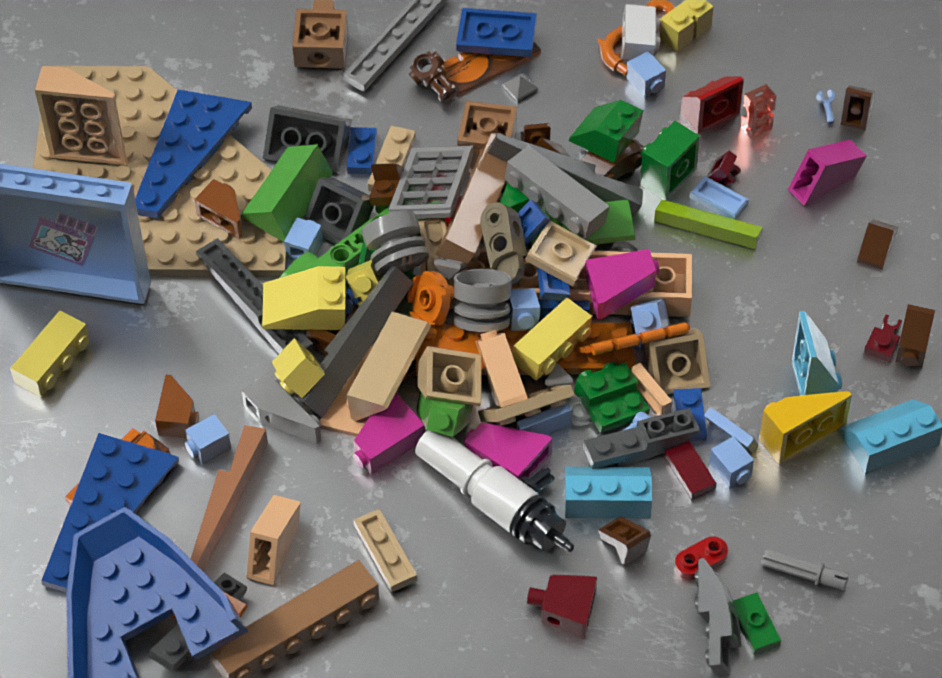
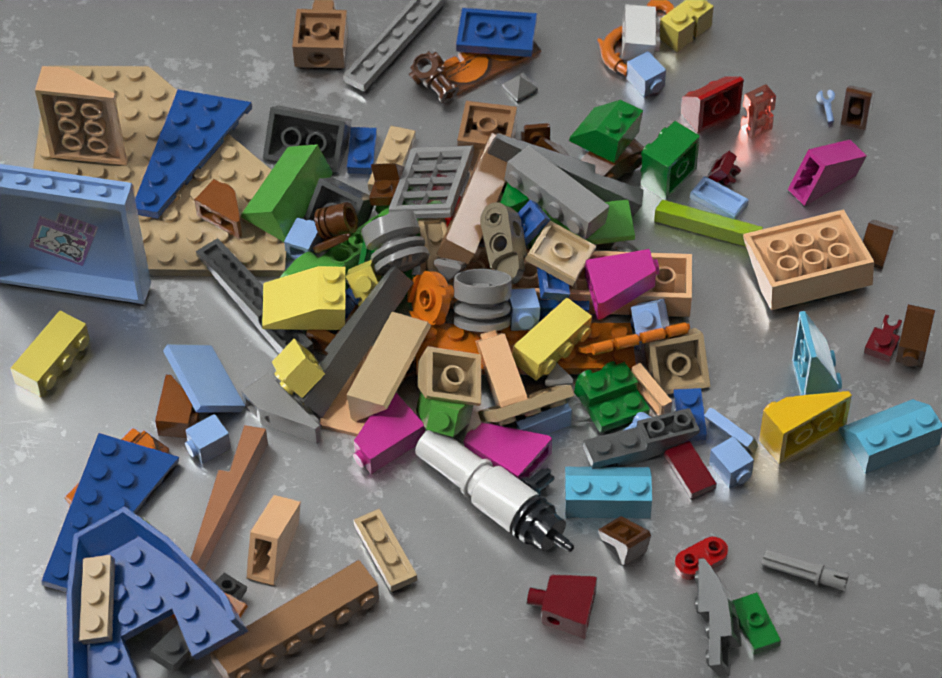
none -> tan plate [79,555,115,645]
none -> light blue tile [163,344,245,412]
none -> reddish brown piece [313,233,351,253]
none -> reddish brown piece [315,202,358,240]
none -> light nougat slope [743,209,874,310]

